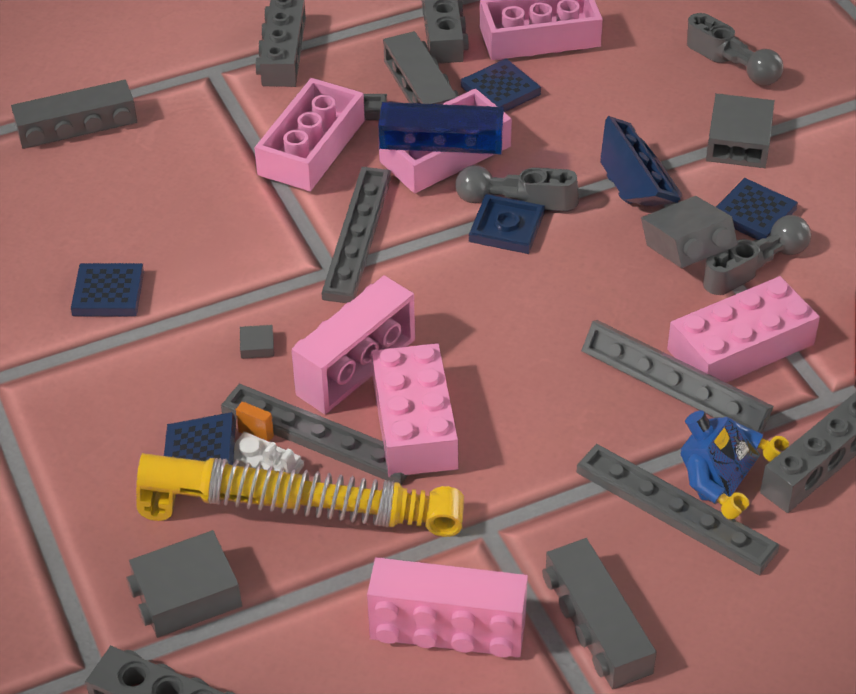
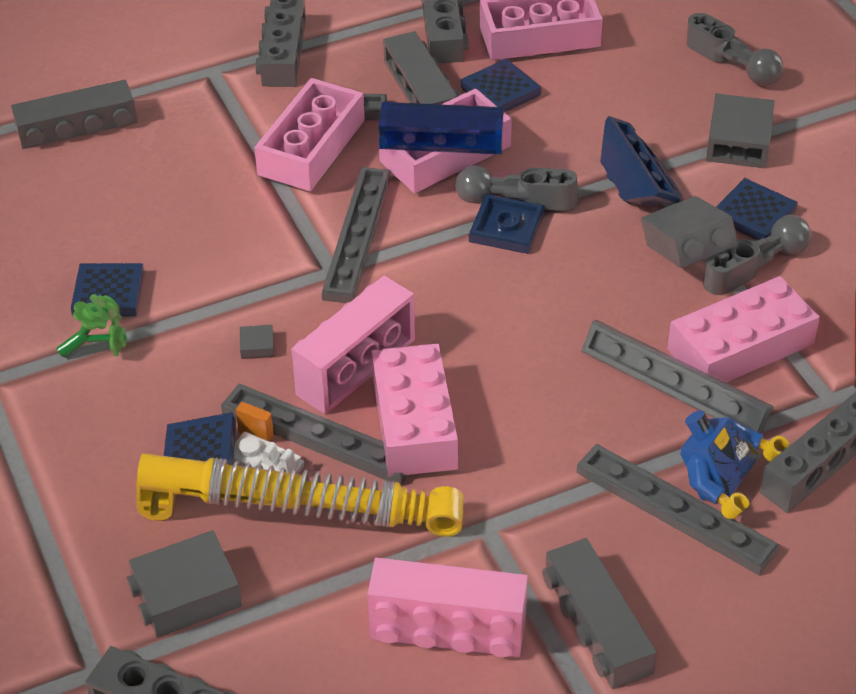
none -> bright green plant [56,294,127,358]

